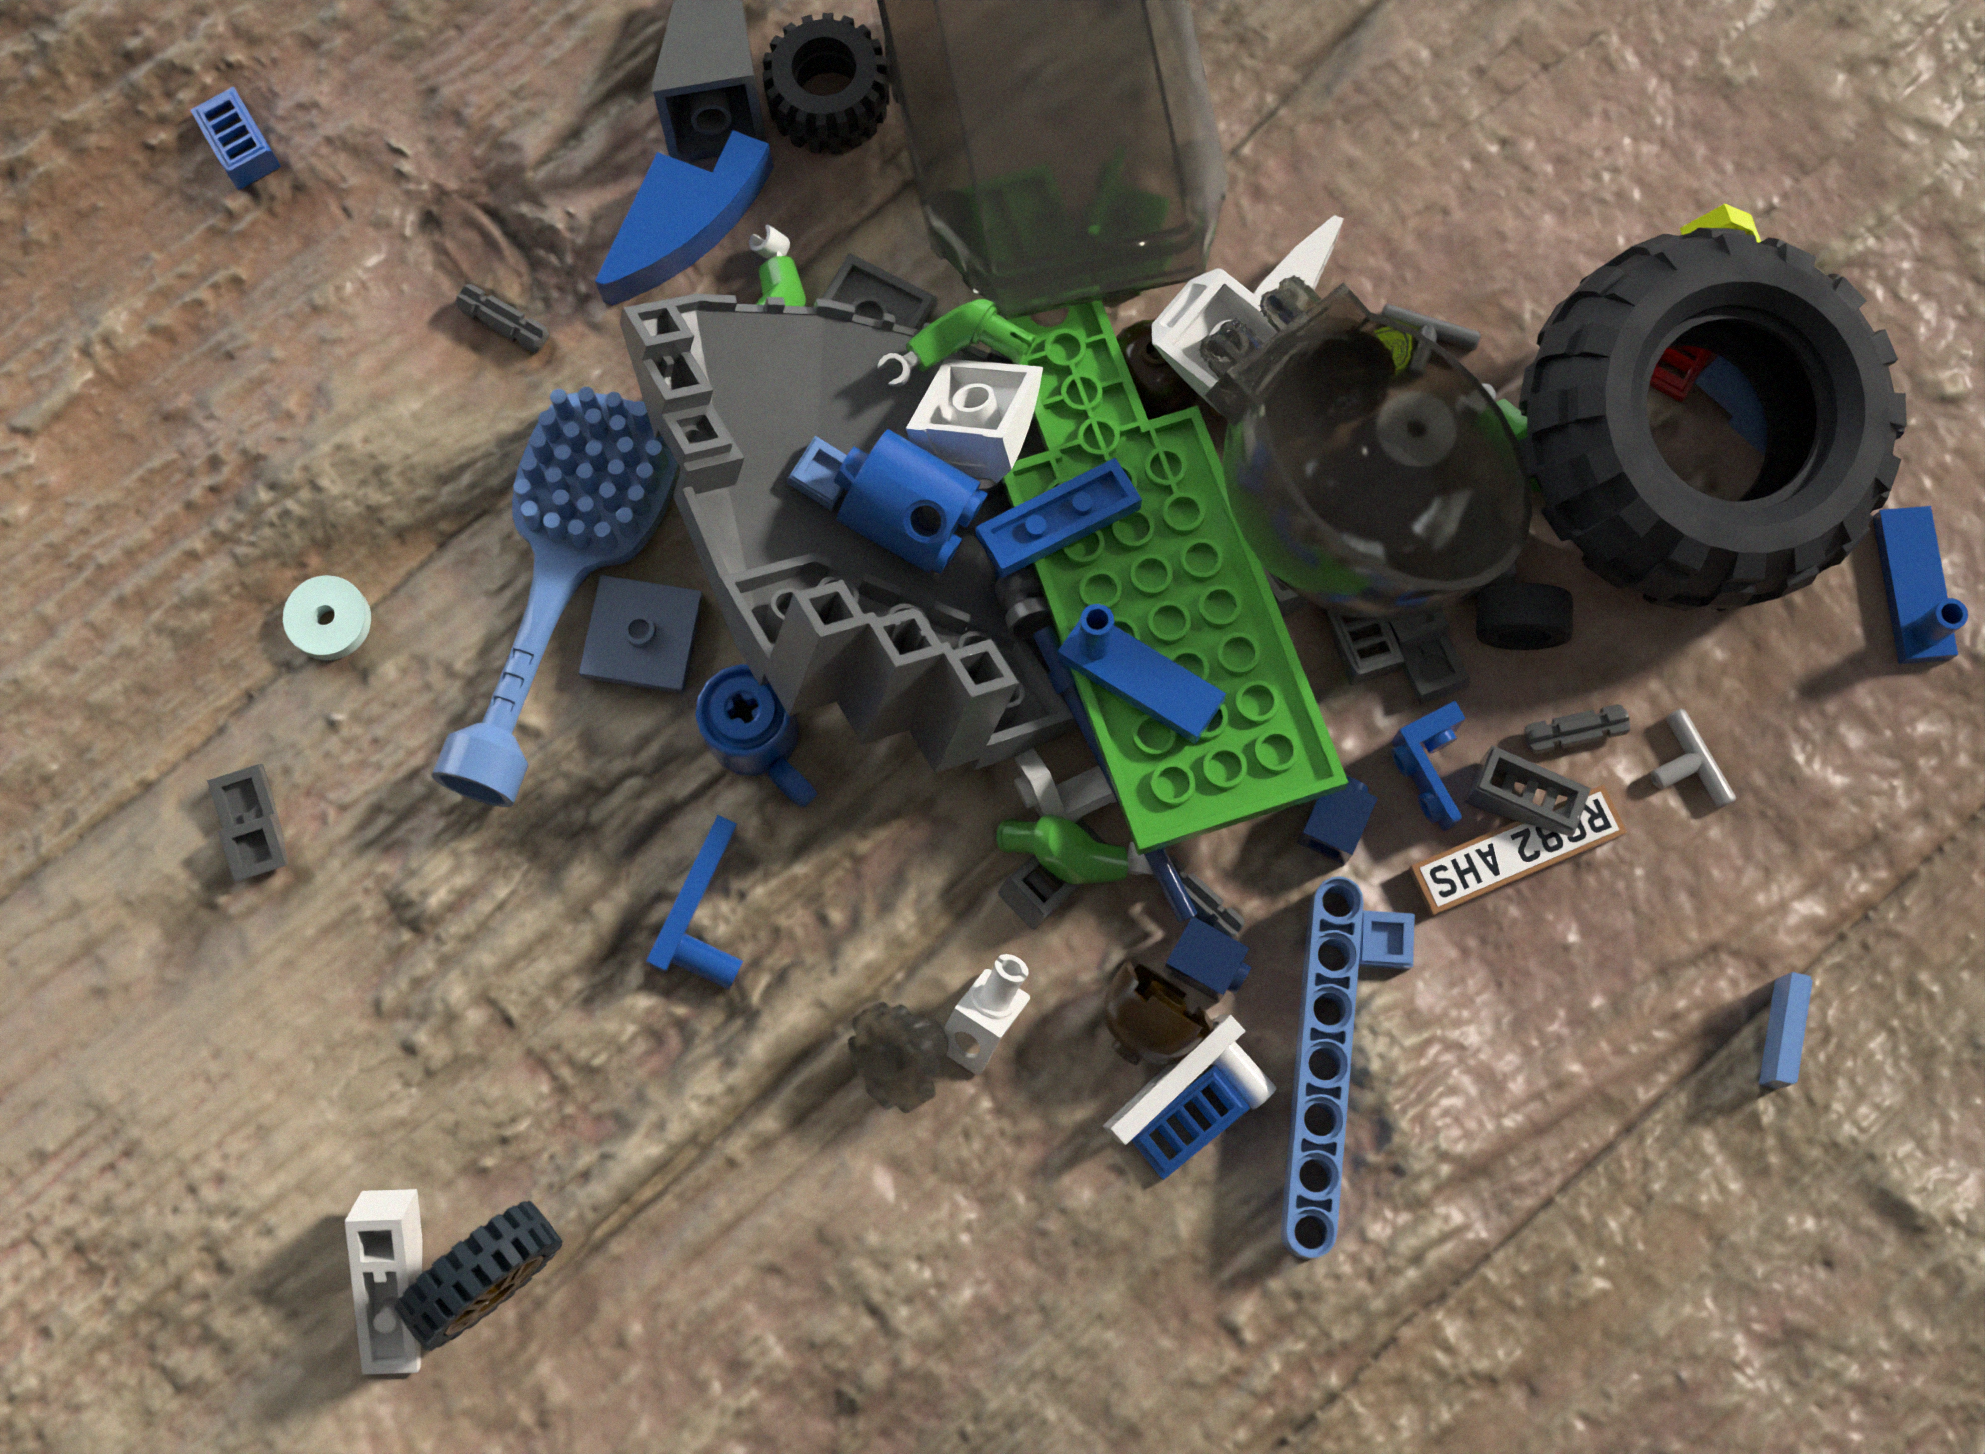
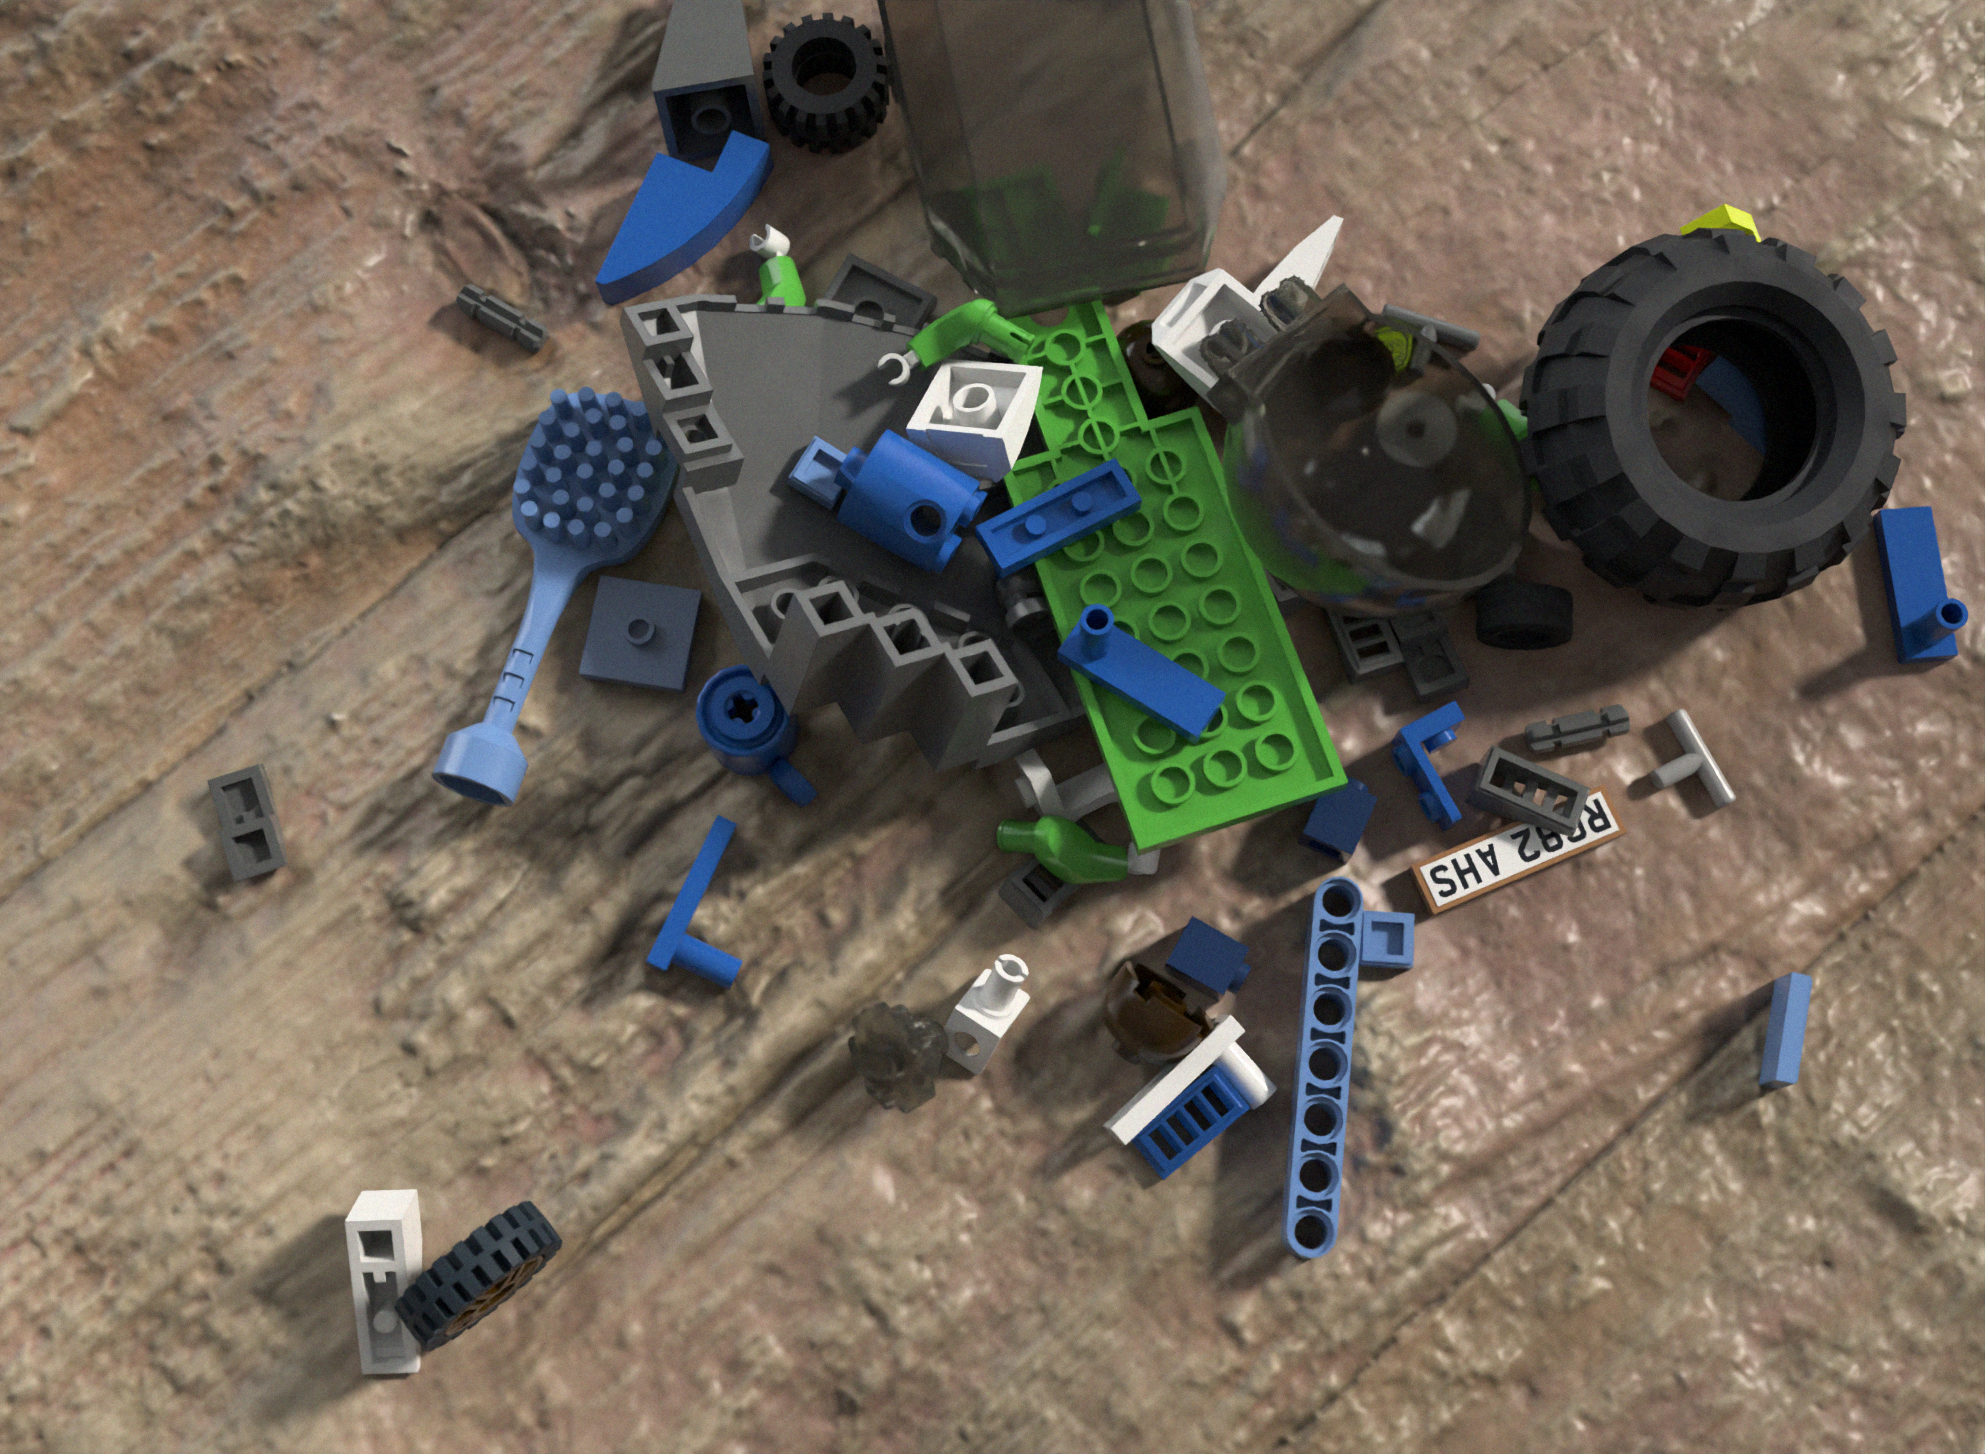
blue slope [190,86,282,190] -> none
light aqua piece [283,575,371,661] -> none
dark blue bar [1033,625,1198,923] -> none
dark grey axle [1152,854,1245,939] -> none

